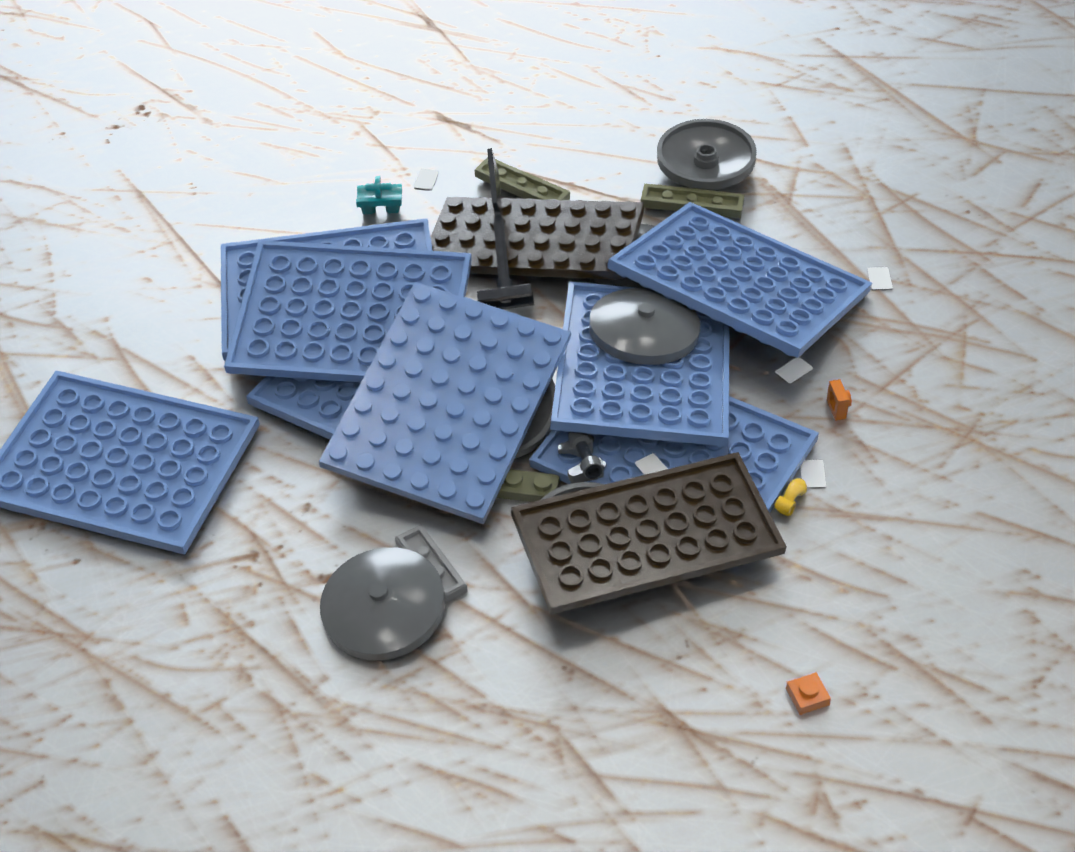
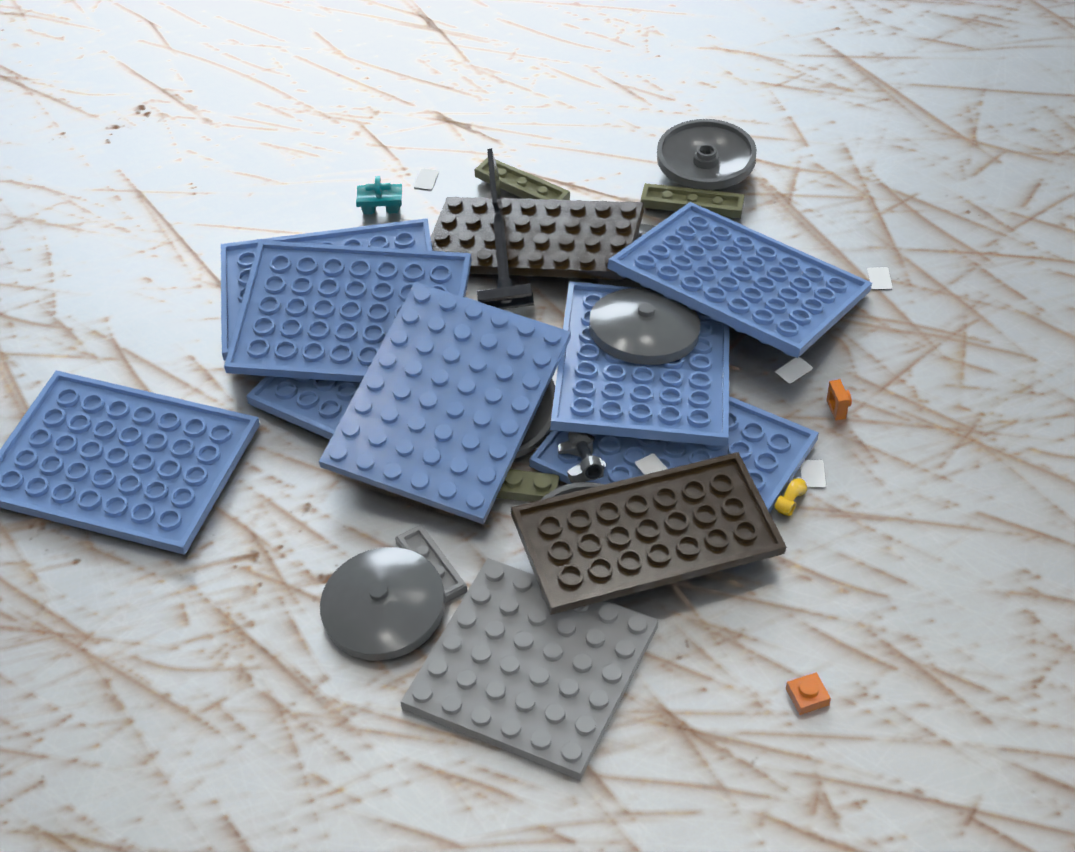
none -> light grey plate [401,558,658,780]

